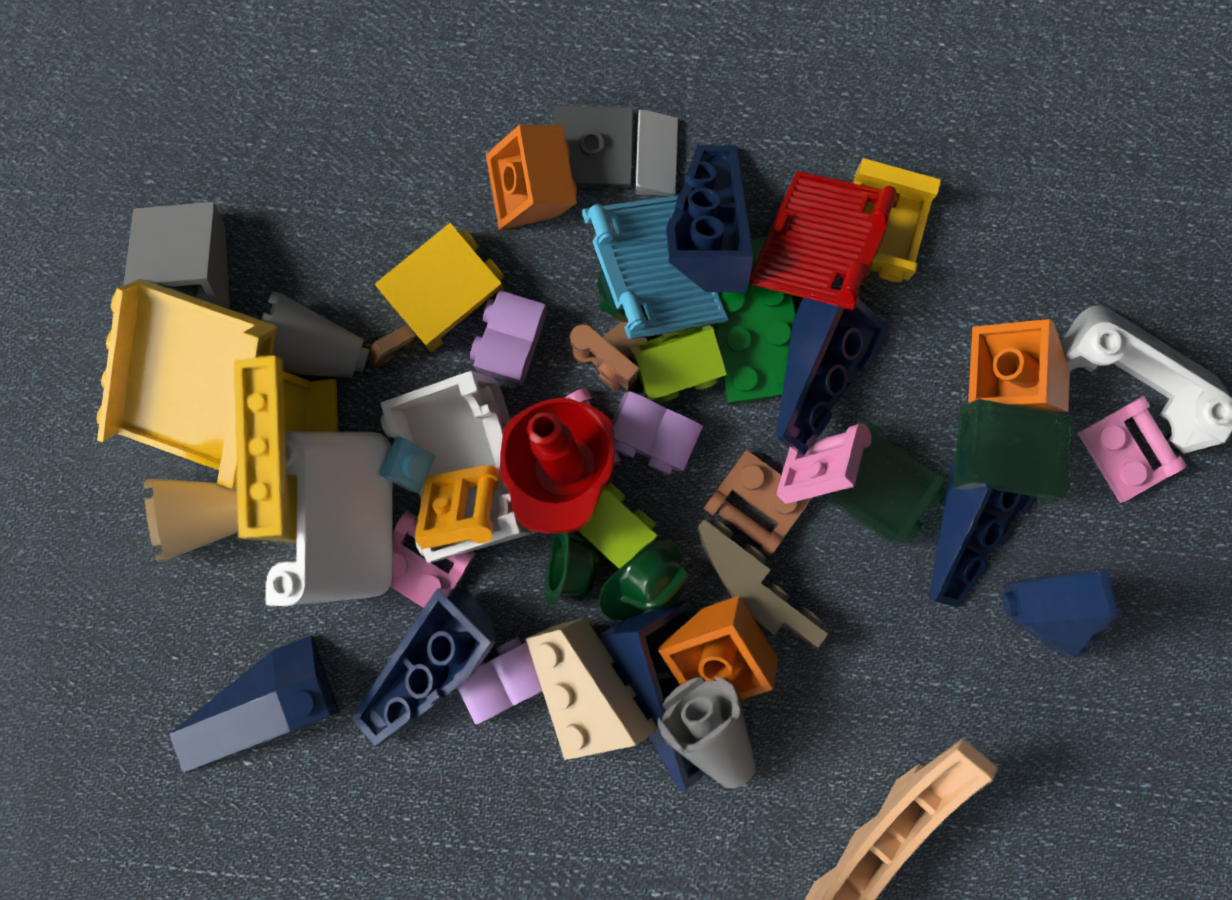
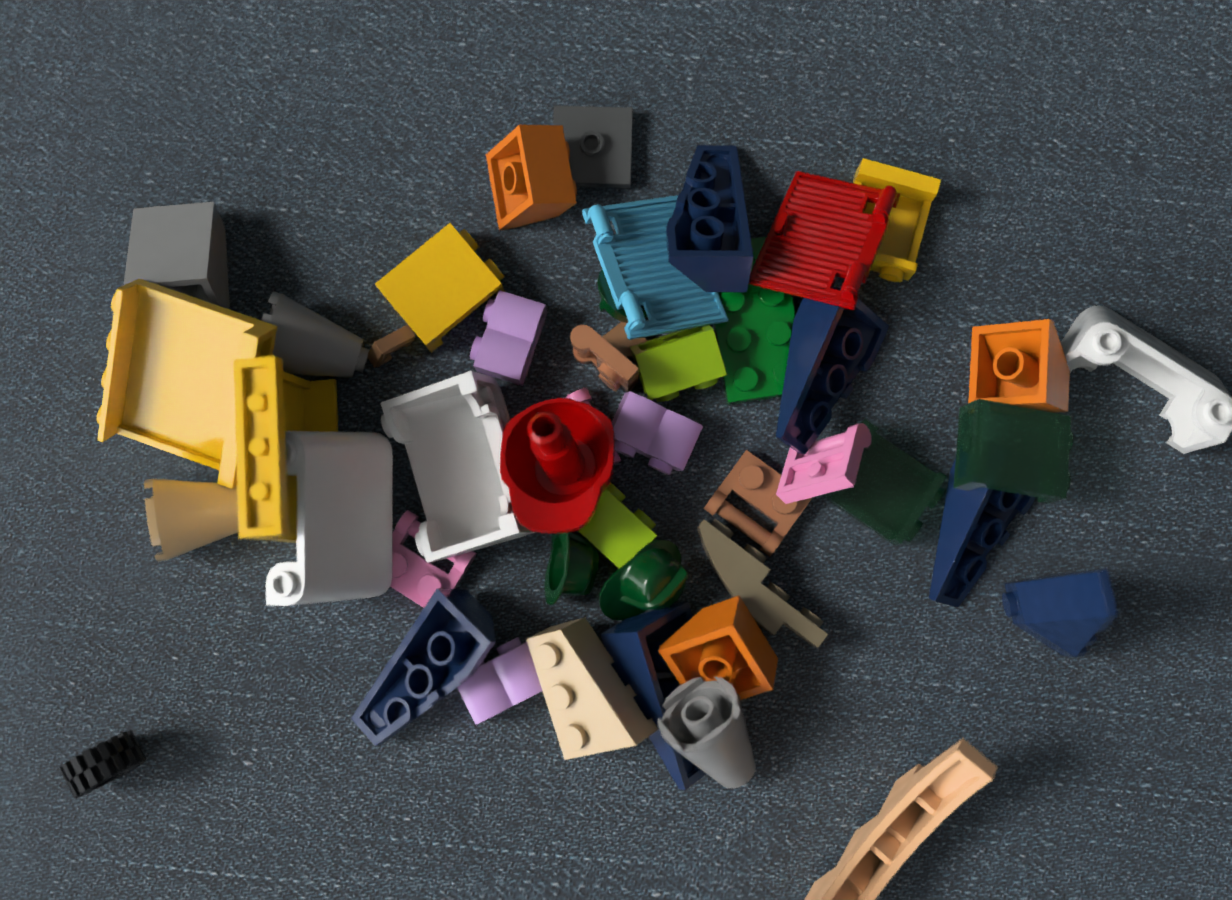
dark blue wedge [170,635,340,773] -> none
medium azure plate [379,437,436,493] -> none
light orange plate [415,465,500,549] -> none
white slope [636,110,678,196] -> none
bright pink plate [1077,396,1187,503] -> none
none -> black tyre [59,730,147,799]

